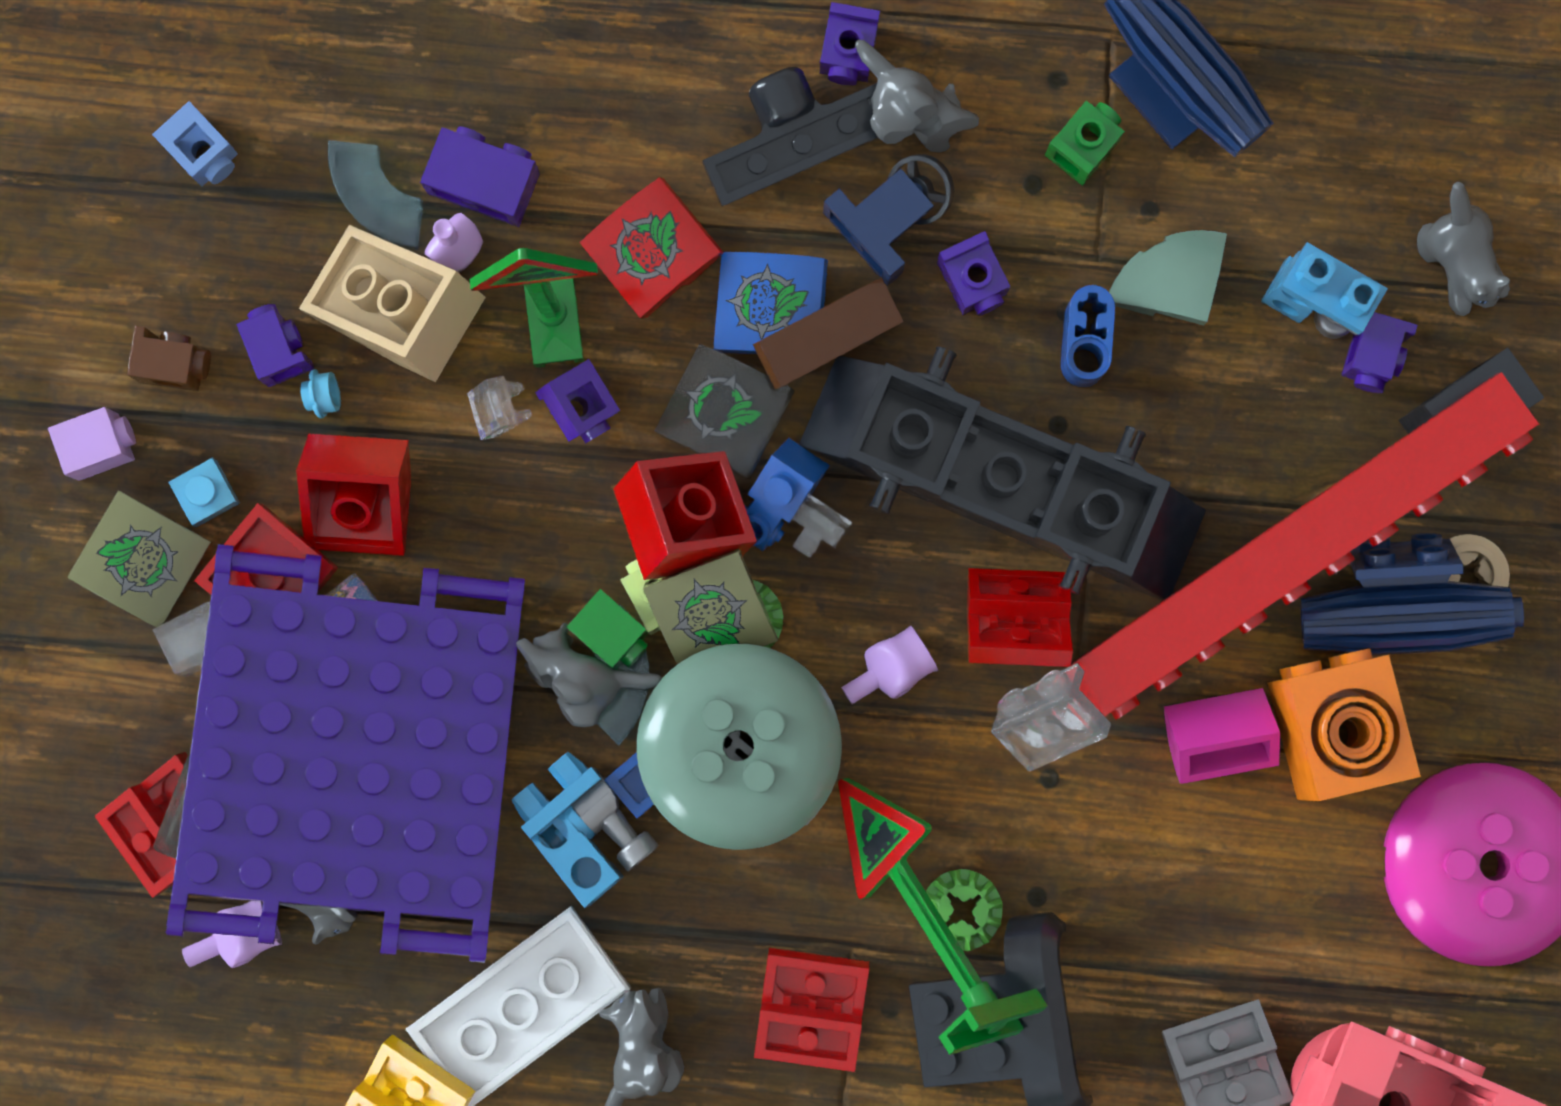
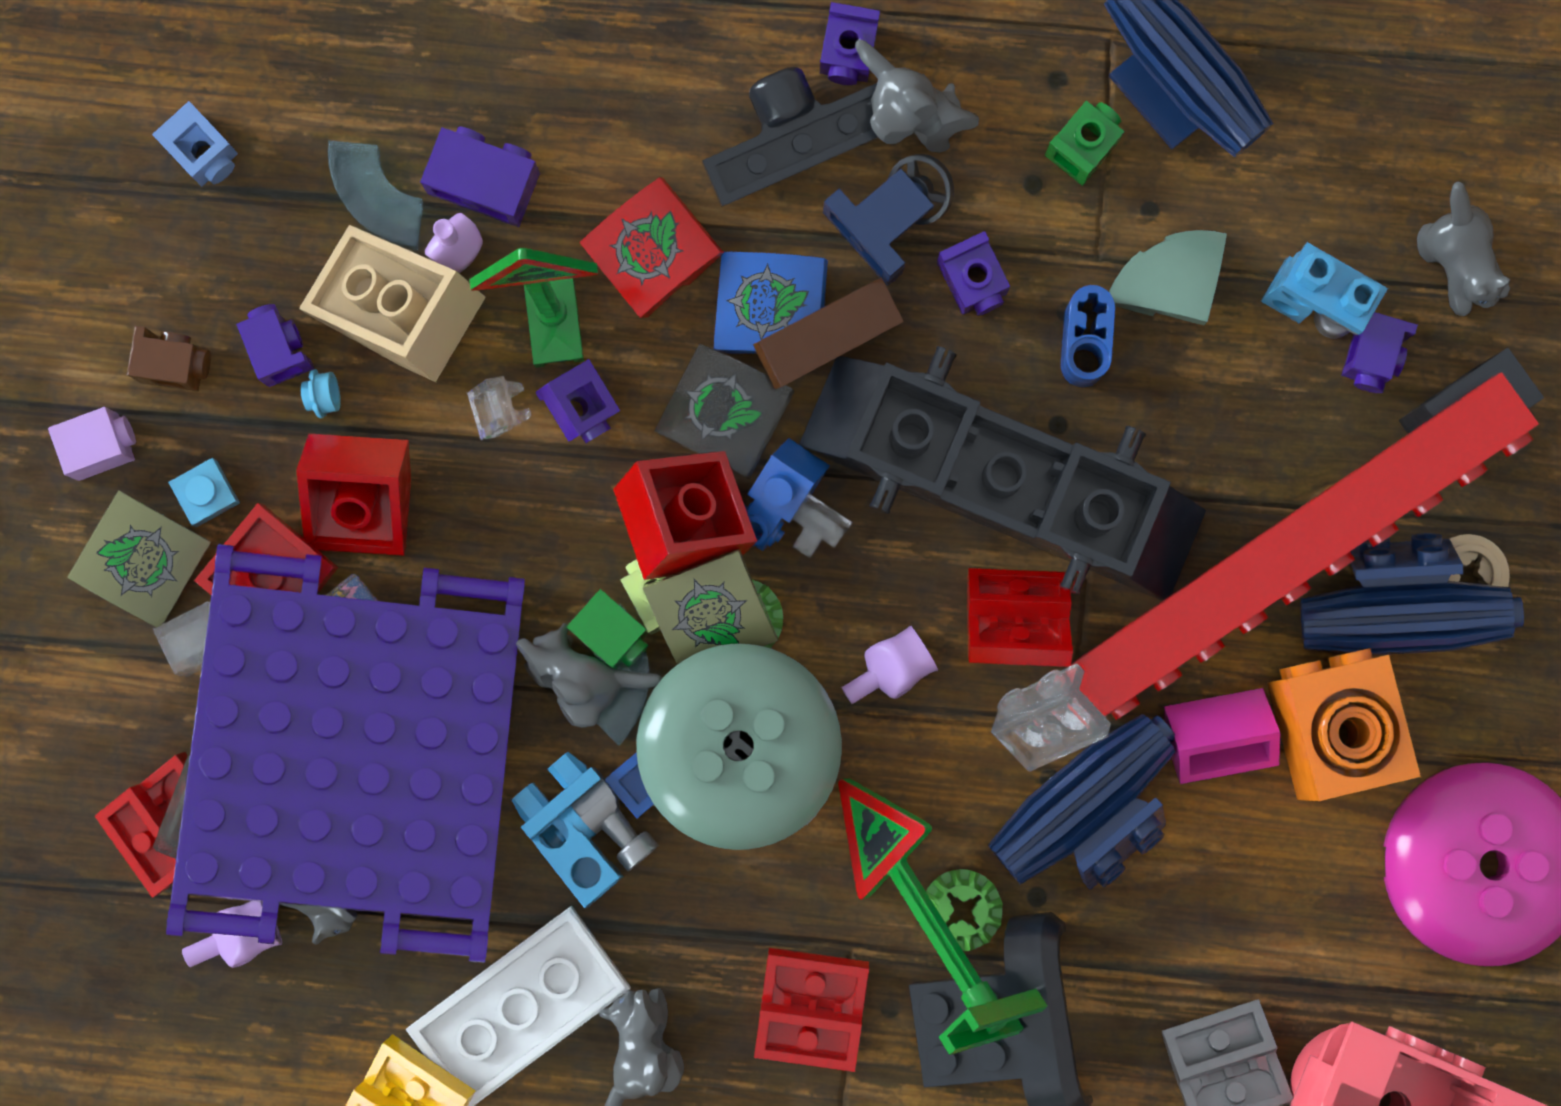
none -> dark blue plate [988,714,1176,890]

